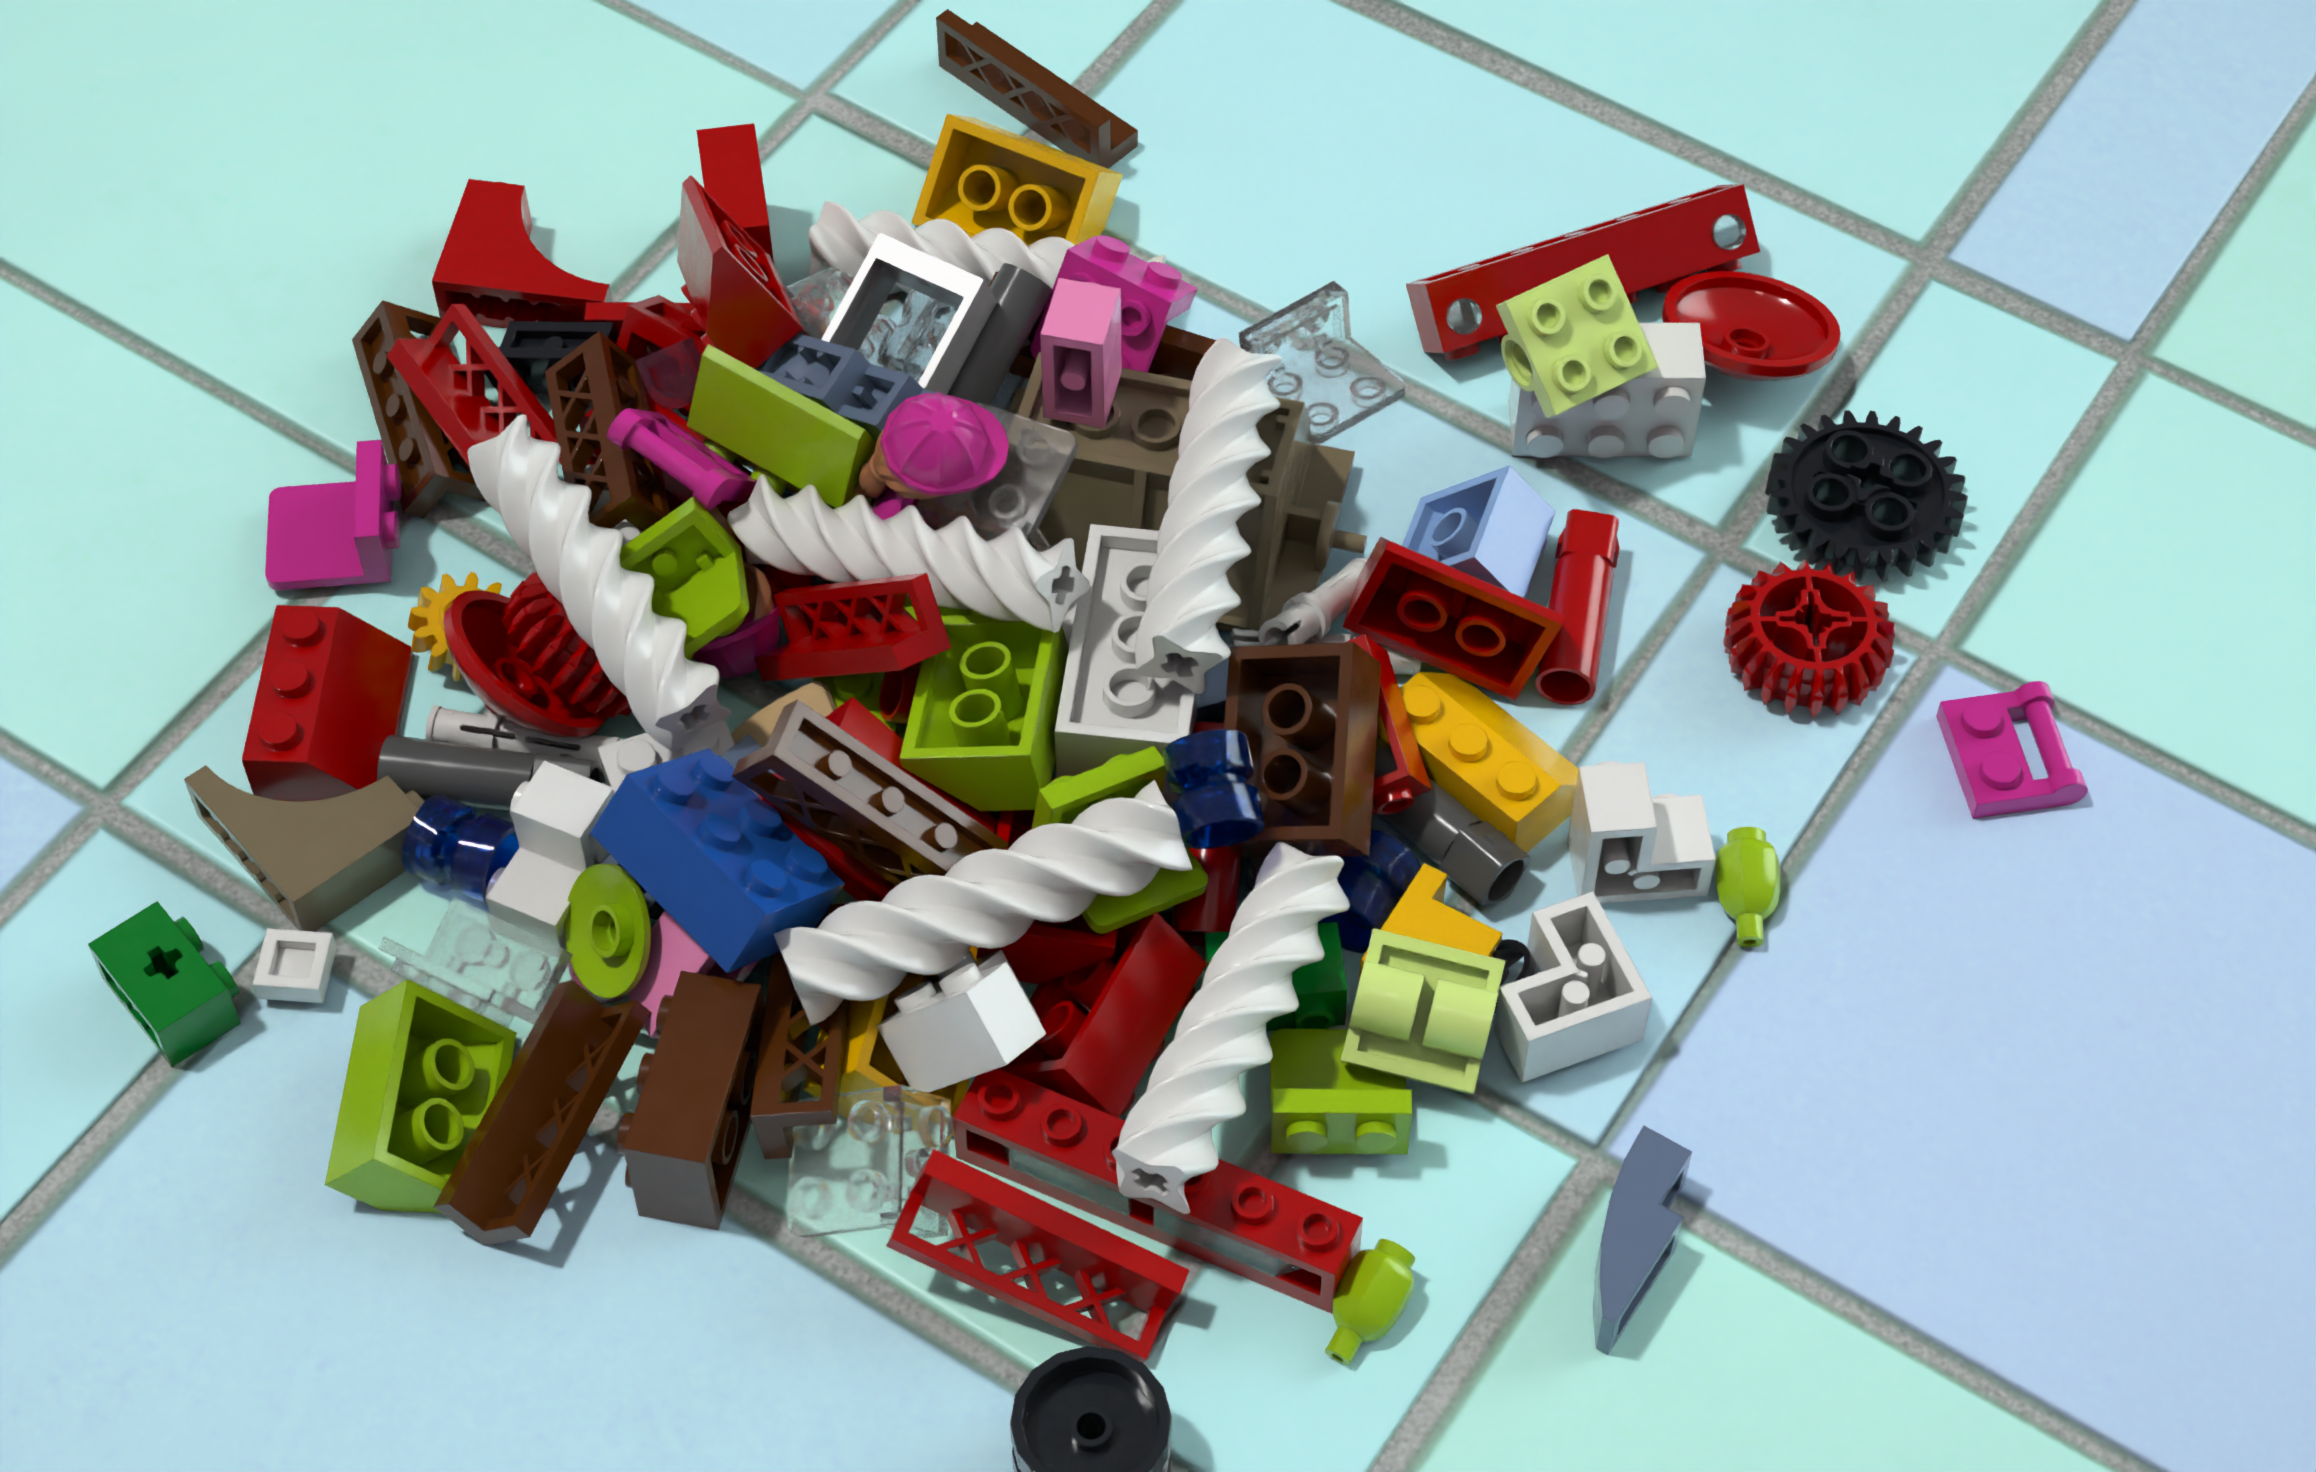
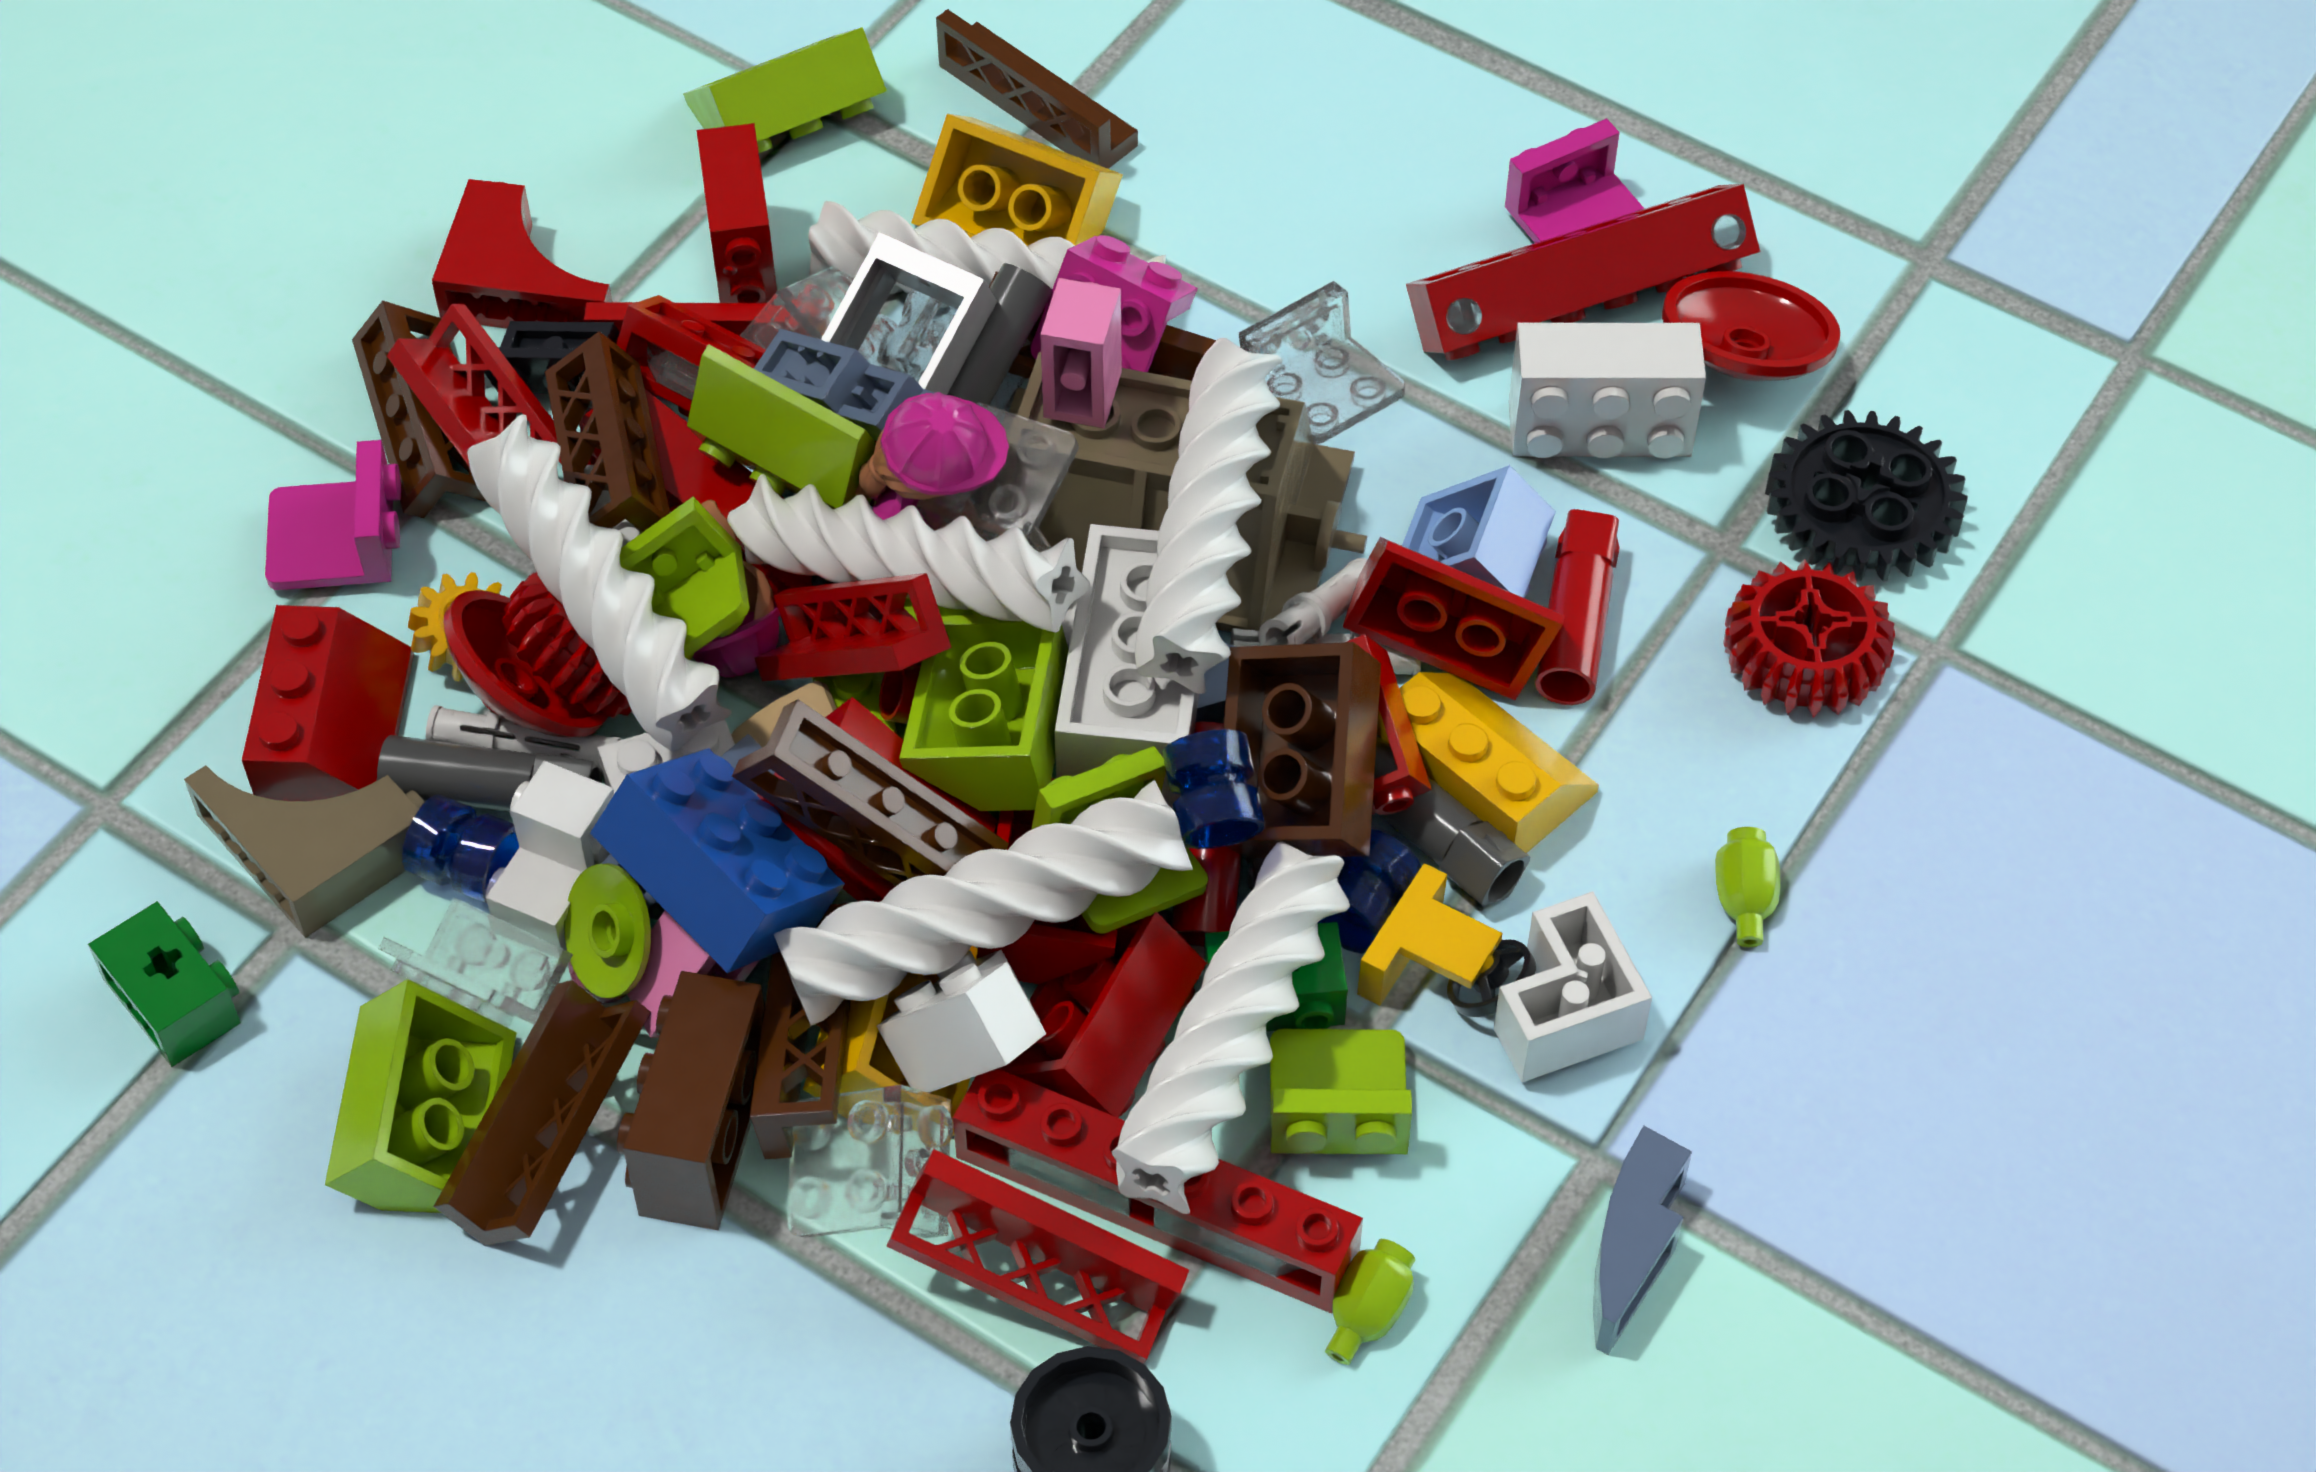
white plate [252,928,337,1003] -> none
dark pink plate [607,408,757,510] -> none
clear pink tile [635,337,701,409] -> none
red slope [677,175,803,369] -> none
yellowish green plate [1341,928,1506,1095] -> none
yellowish green plate [1496,254,1658,419] -> none
white brick [1567,761,1716,904] -> none
dark pink plate [1936,681,2088,819] -> none
none -> lime slope [683,27,887,153]
none -> dark pink bracket [1505,118,1644,243]

